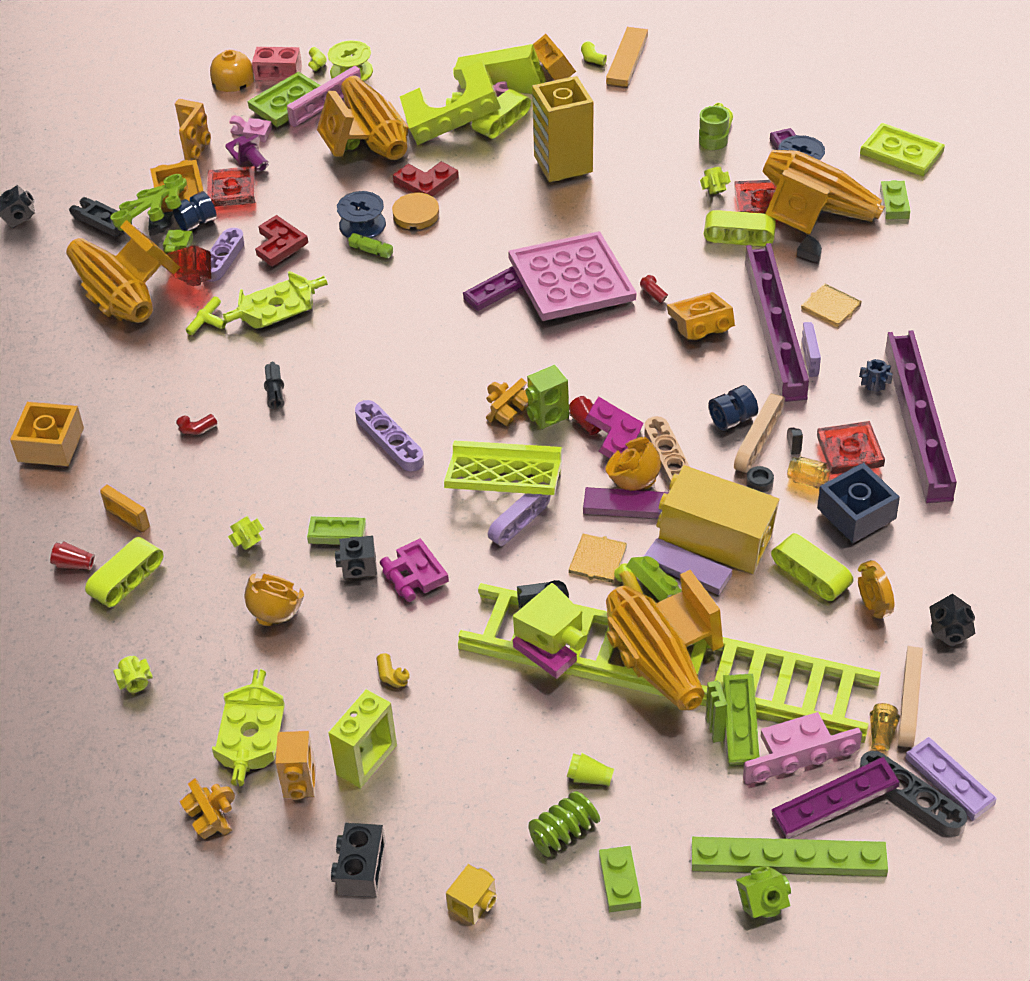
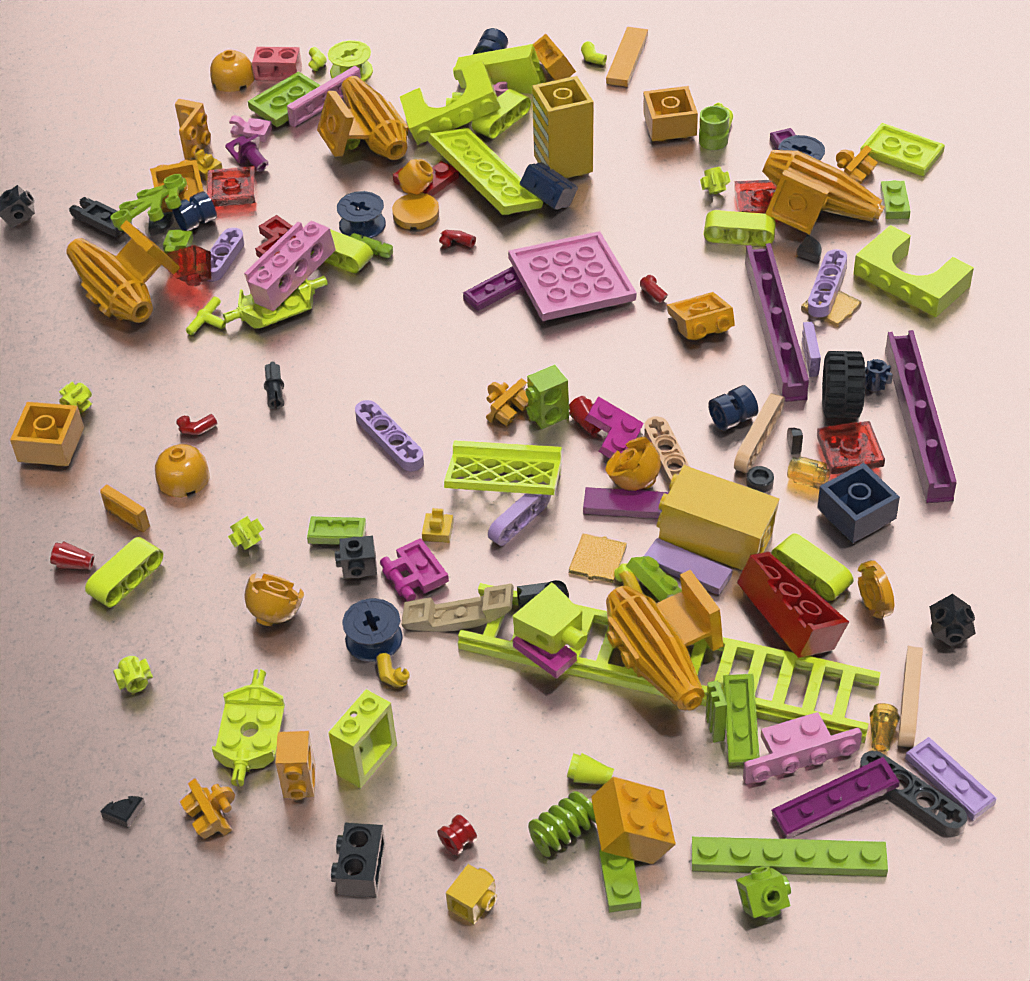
none -> neon yellow gear [59,382,92,414]
none -> black tile [100,796,145,828]
none -> light orange cylinder [155,444,210,498]
none -> yellow tile [195,149,223,181]
none -> bright pink brick [244,220,336,311]
none -> neon yellow beam [310,229,373,274]
none -> dark blue piece [342,598,403,662]
none -> light orange head [398,159,433,195]
none -> tan slope [401,583,514,632]
none -> yellow tile [422,508,454,543]
none -> neon yellow plate [428,128,543,215]
none -> red wheel [437,814,477,855]
none -> red arm [439,229,476,248]
none -> dark blue wheel [473,28,509,54]
none -> dark blue brick [520,162,578,210]
none -> light orange brick [591,776,676,864]
none -> light orange brick [643,86,698,141]
none -> red wedge [737,552,849,658]
none -> lavender beam [808,249,847,317]
none -> black tyre [822,351,865,418]
none -> light orange hips [835,145,878,184]
none -> neon yellow arch [853,225,974,317]

